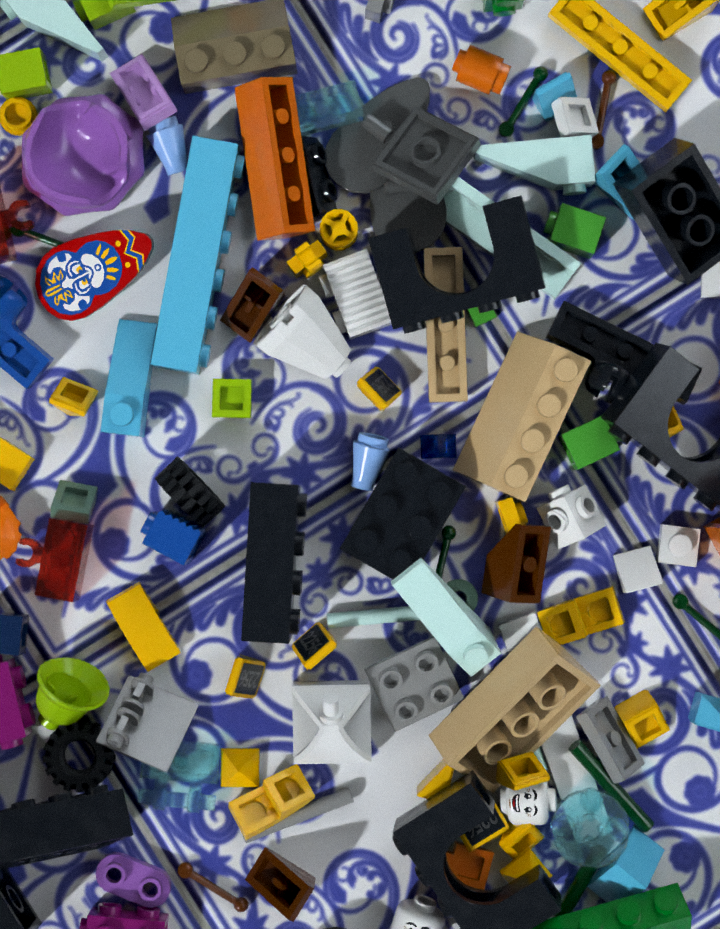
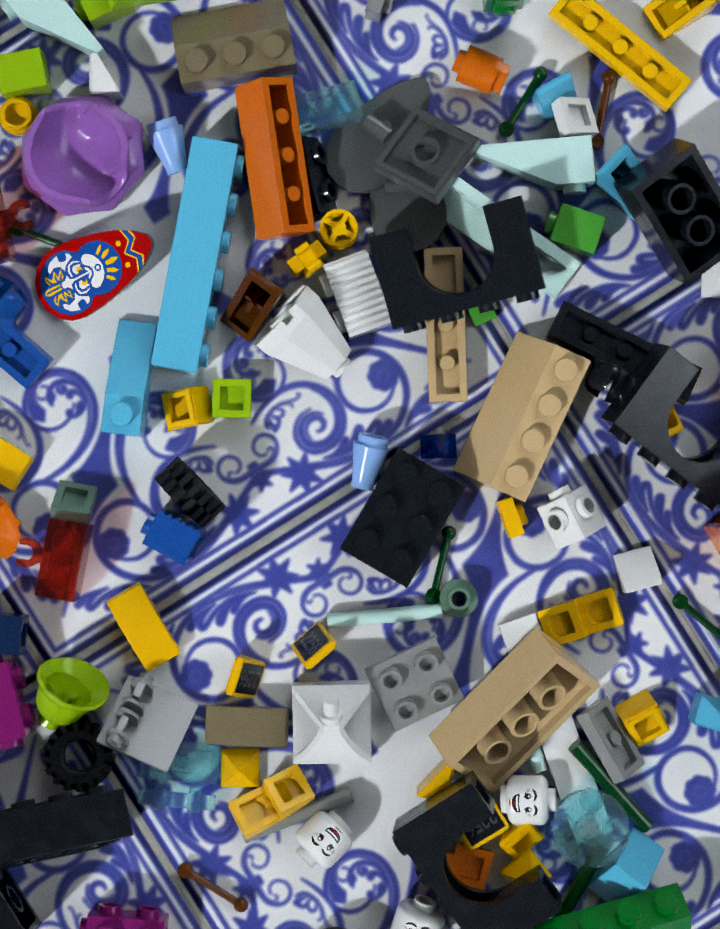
yellow slope [49,377,99,417] -> none
medium lavender plate [96,852,171,908] -> none
lavender plate [110,54,178,131] -> none
black brick [241,482,307,644] -> none
reddish brown slope [245,847,316,922] -> none
slope [357,367,402,412] -> none
light aqua slope [391,558,501,677] -> none
reddish brown slope [481,524,551,604] -> none
yellow slope [496,751,550,791] -> none
bright green brick [558,415,620,470] -> none
white plate [656,524,701,567] -> none
none -> white slope [89,53,124,100]
none -> yellow slope [161,385,214,431]
none -> dark tan slope [205,704,289,748]
none -> white head [295,810,353,869]

